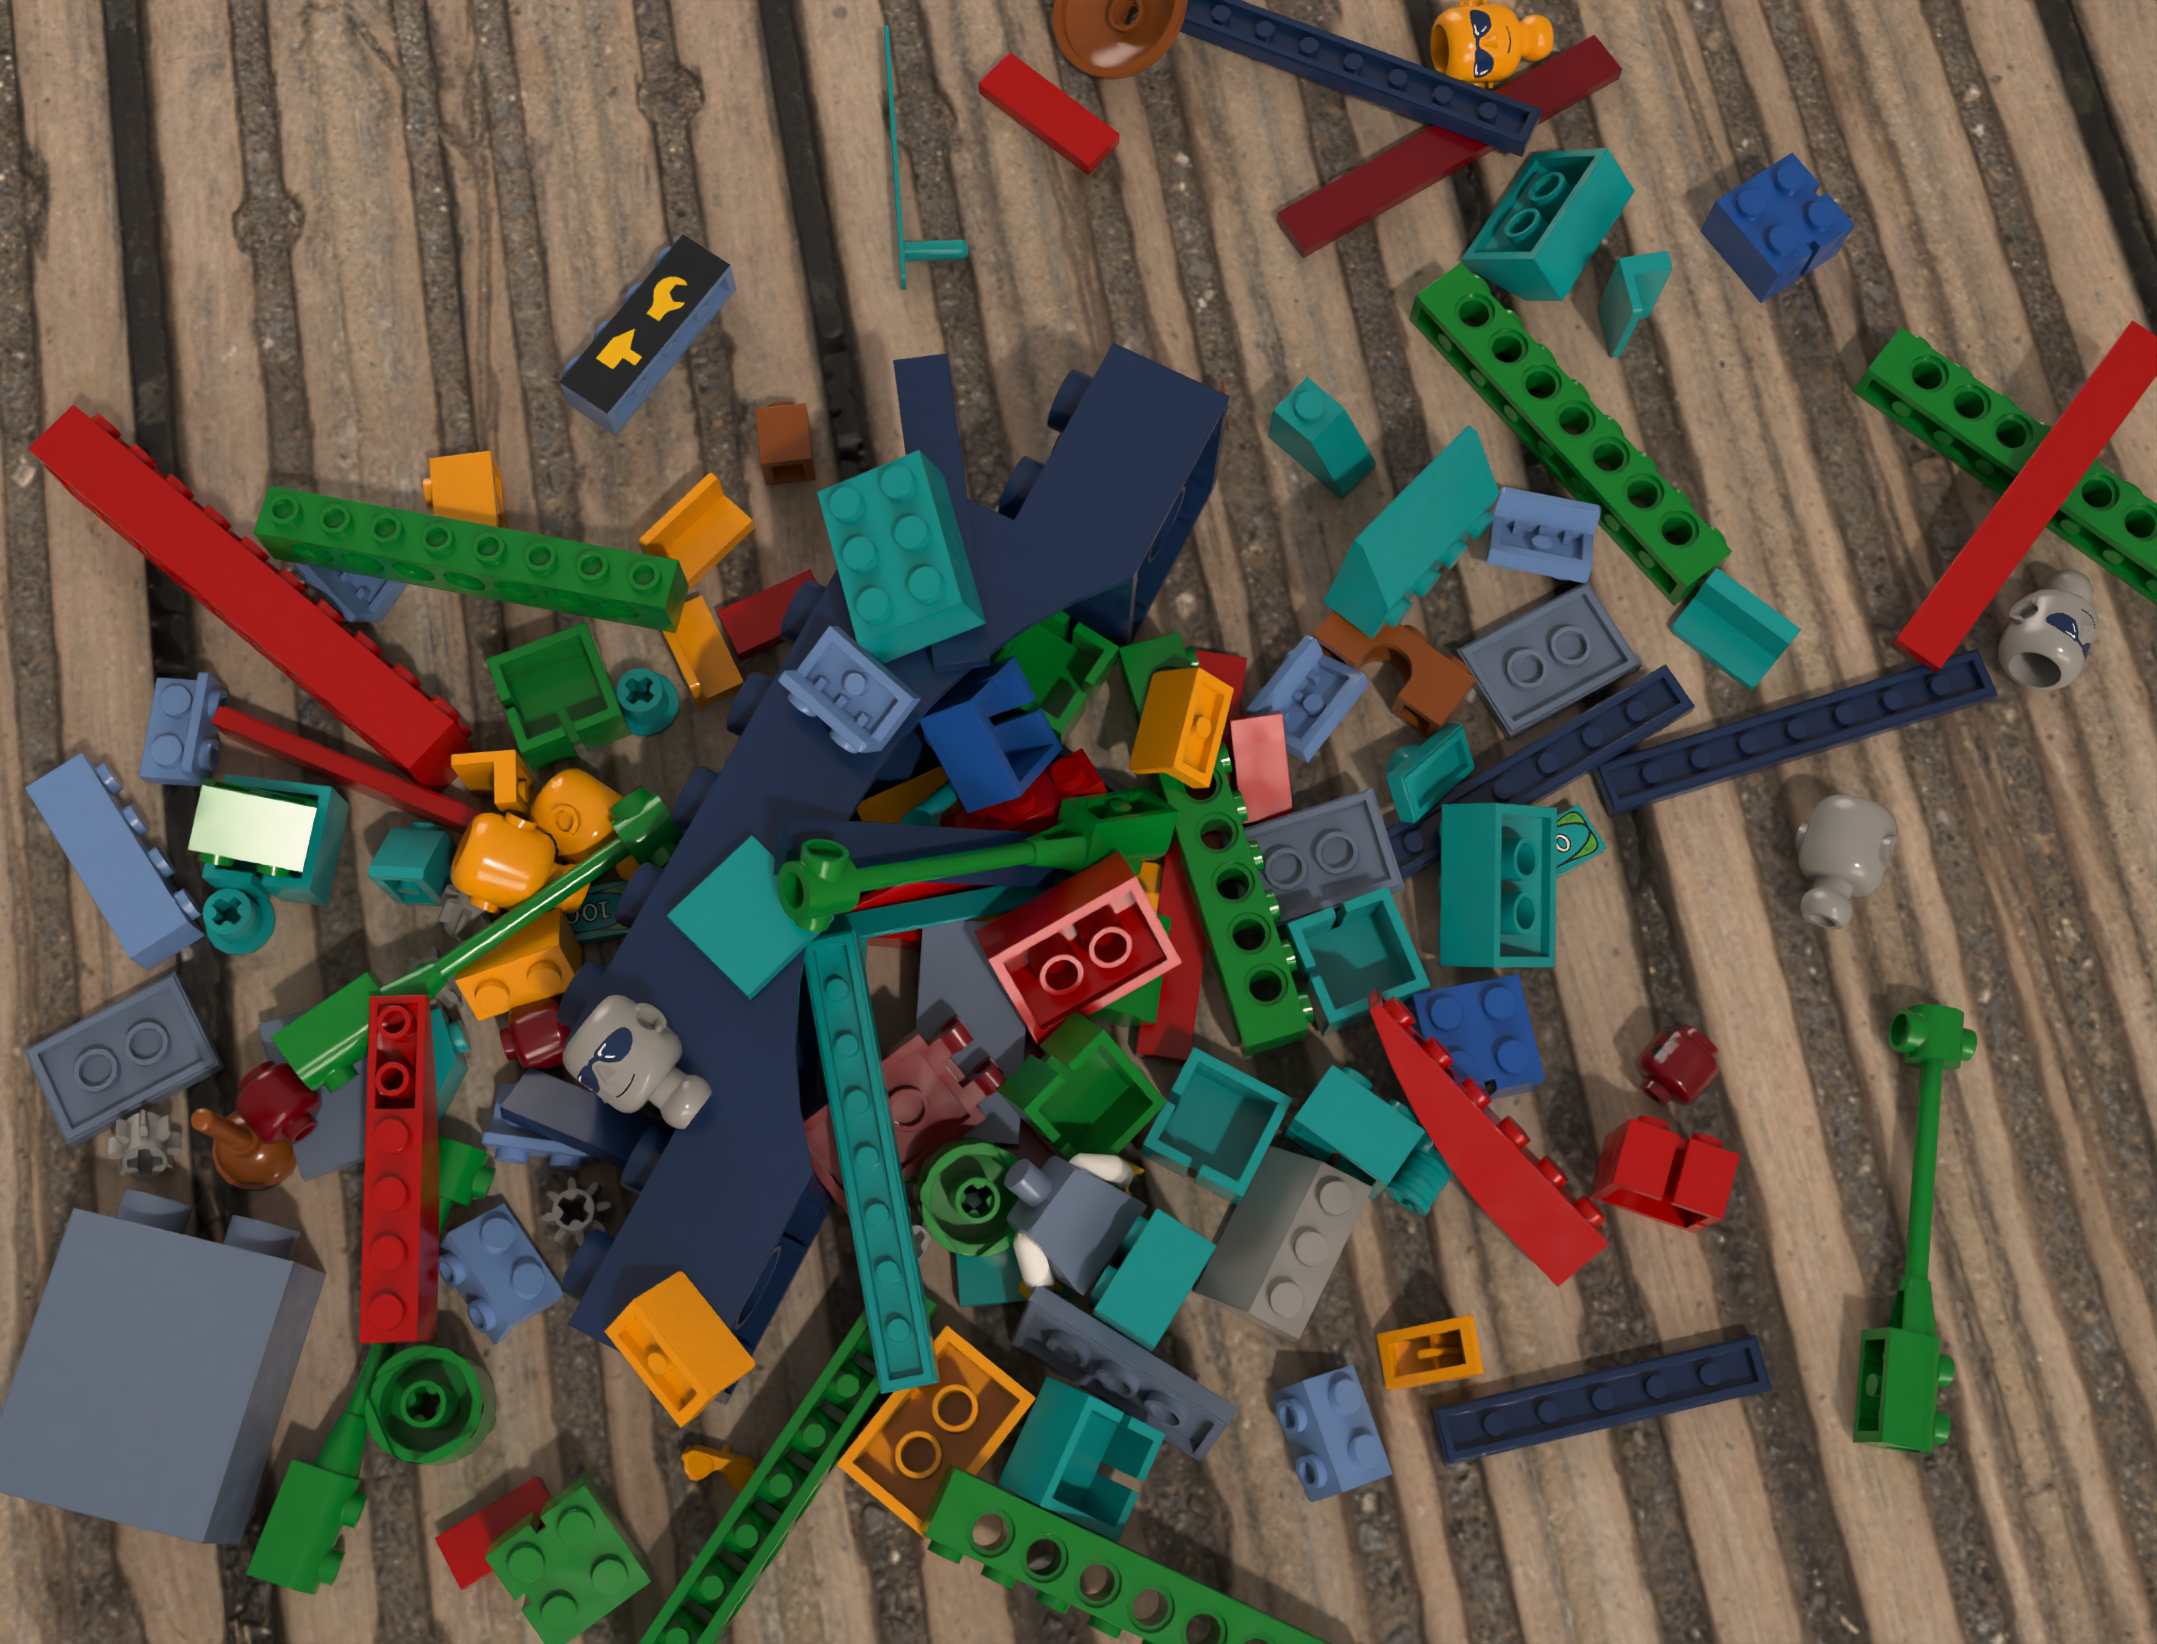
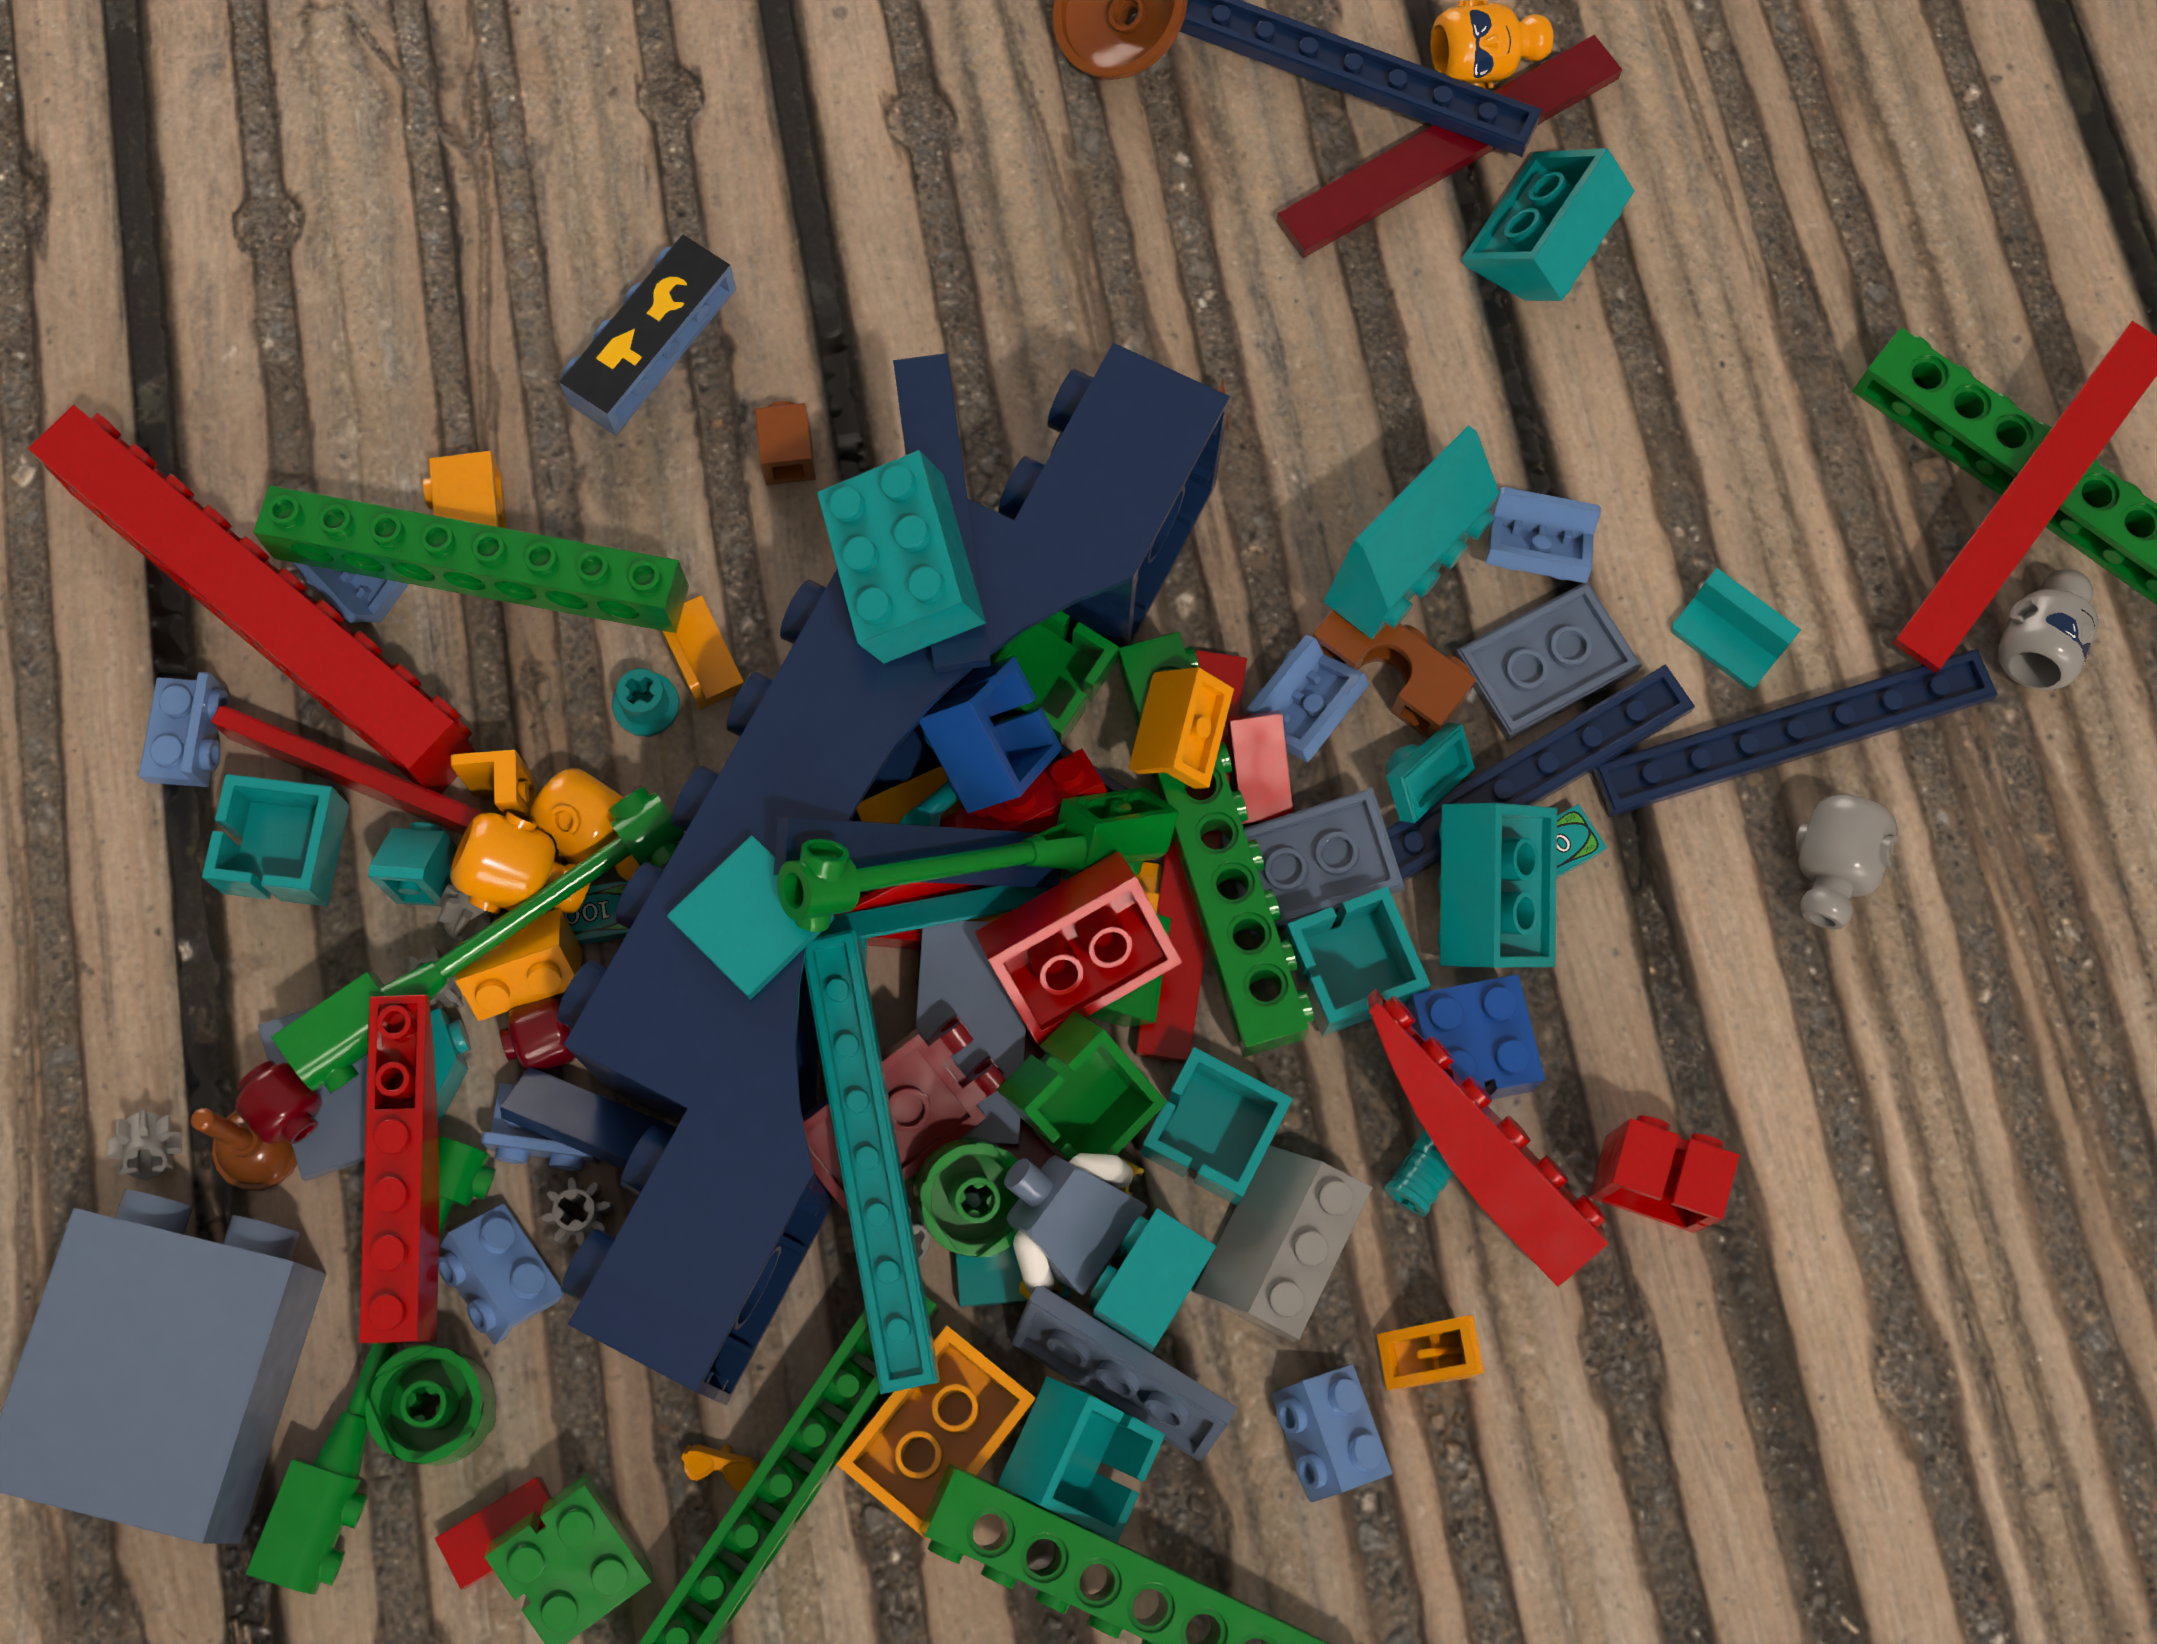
sand blue tile [24,972,225,1148] -> none
medium blue brick [25,753,205,971] -> none
brick [188,778,317,877] -> none
teal piece [202,888,276,956] -> none
green piece [486,622,632,772] -> none
light grey piece [563,995,712,1129] -> none
light orange panel [604,1271,755,1428] -> none
light orange panel [638,472,755,592] -> none
red tile [717,569,817,662] -> none
medium blue bracket [778,626,921,754] -> none
teal piece [884,25,968,290] -> none
red tile [978,52,1120,175] -> none
teal slope [1268,377,1376,500] -> none
teal piece [1284,1064,1425,1201] -> none
green brick [1409,262,1732,606] -> none
dark blue tile [1430,1334,1772,1466] -> none
teal panel [1597,251,1673,358] -> none
dark red head [1636,1024,1719,1107] -> none
blue piece [1700,152,1855,303] -> none
green bar [1853,1004,1977,1455] -> none

